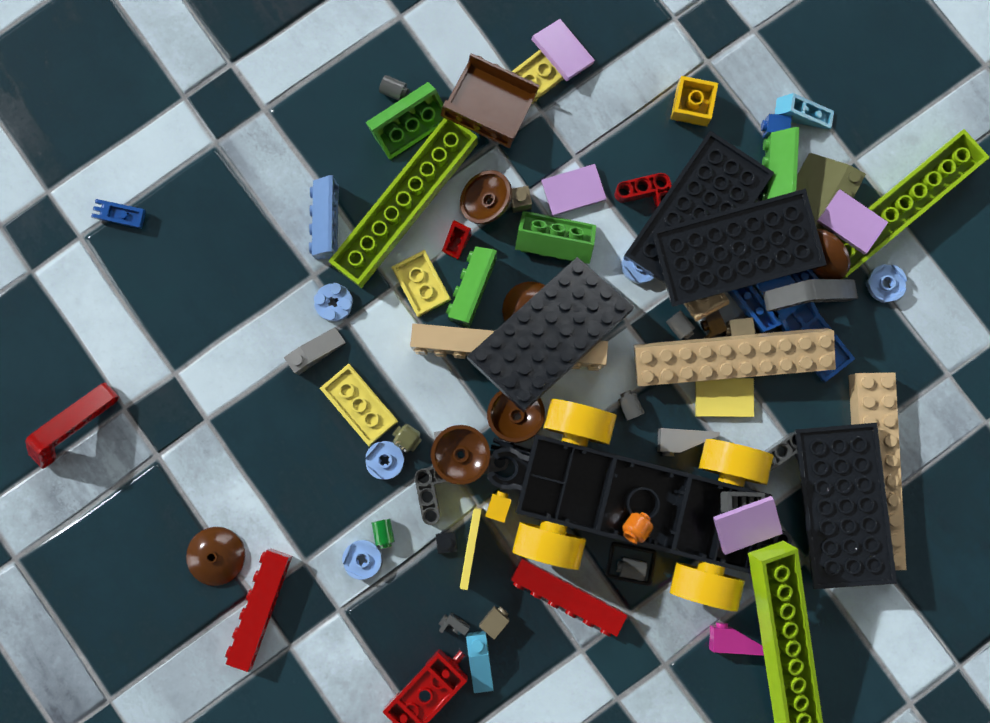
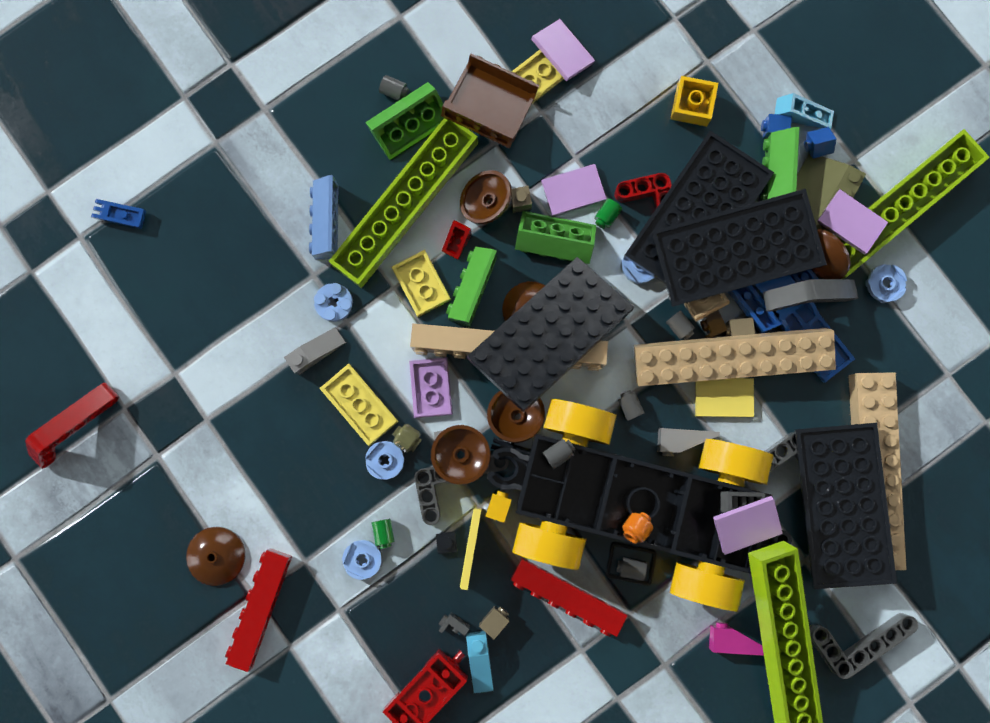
none -> lavender tile [409,357,453,418]
none -> dark grey brick [543,439,575,469]
none -> green brick [594,199,623,229]
none -> blue brick [804,127,837,159]
none -> dark grey beam [809,613,918,679]

